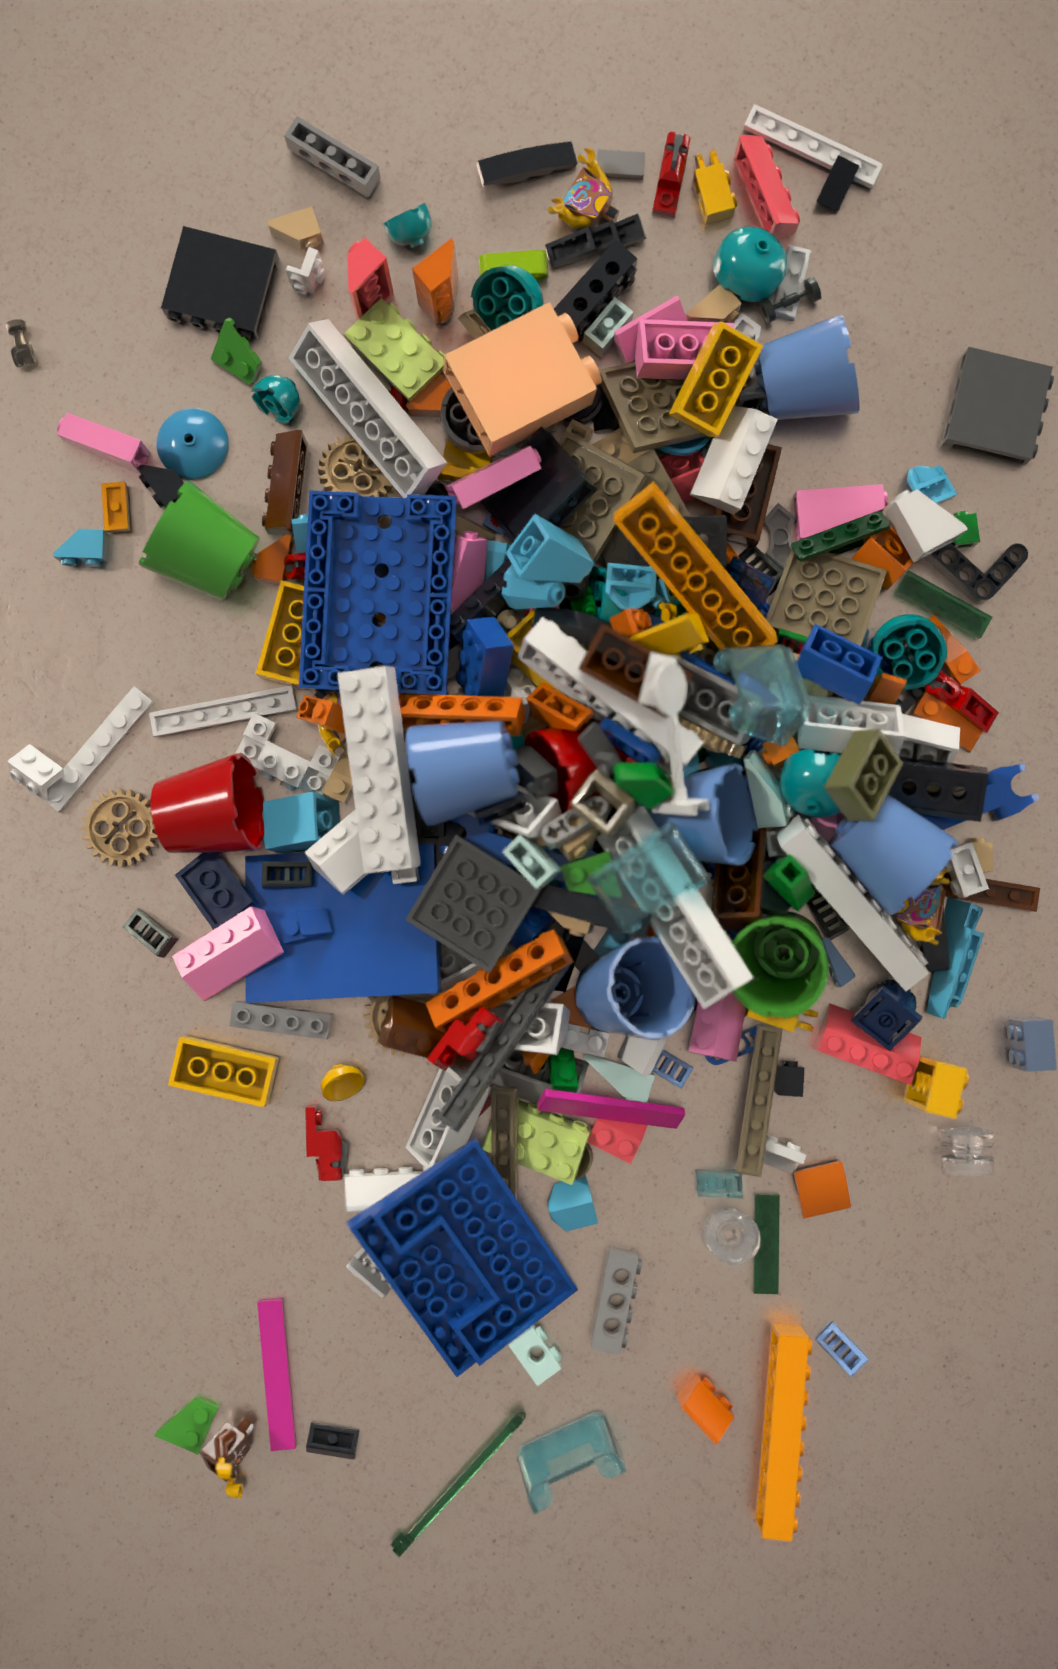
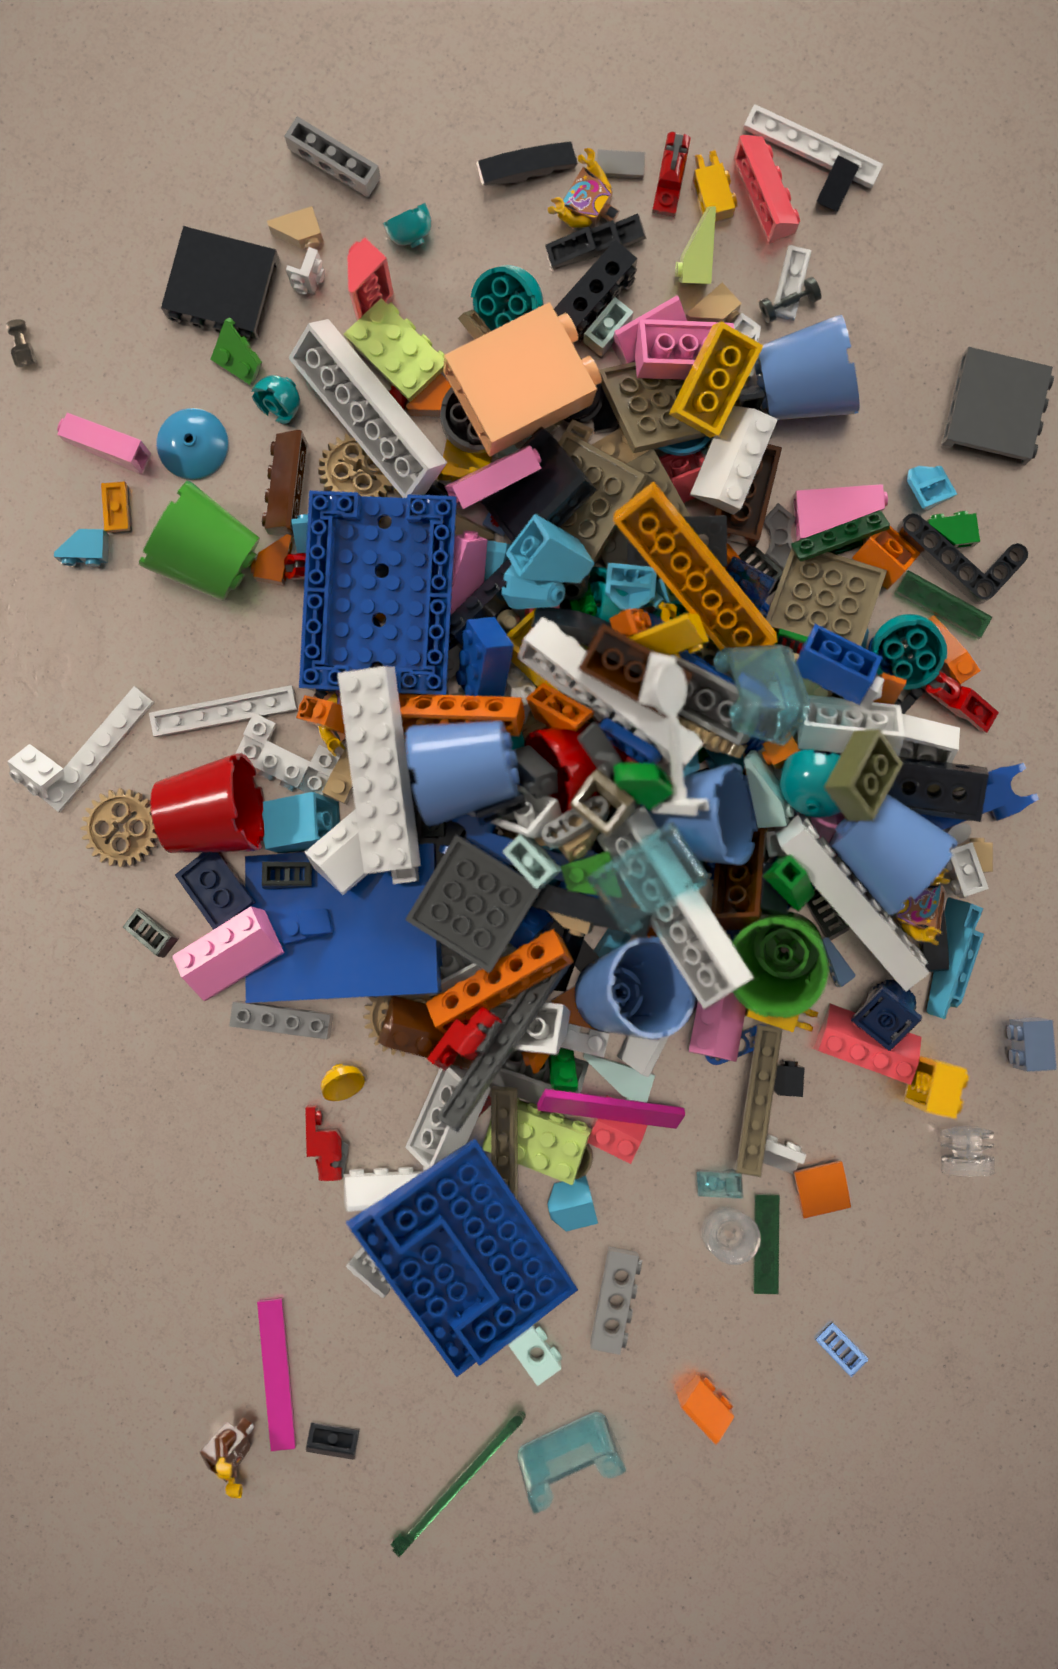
black slope [138,464,184,508] -> none
bright green wing [155,1396,219,1454] -> none
yellow brick [168,1035,279,1107] -> none
yellow brick [256,580,307,690] -> none
orange slope [412,238,458,326] -> none
lime beam [478,250,549,281] -> none
light blue slope [652,1050,693,1089] -> none
teal cylinder [713,226,787,302] -> none
light orange brick [755,1323,812,1542] -> none
white slope [886,490,968,563] -> none
orange slope [908,692,982,753] -> none
reddish brown plate [940,872,1040,912] -> none
none -> yellowish green slope [675,206,716,284]
none -> white tile [860,676,885,710]
none -> white sticker [948,823,972,844]

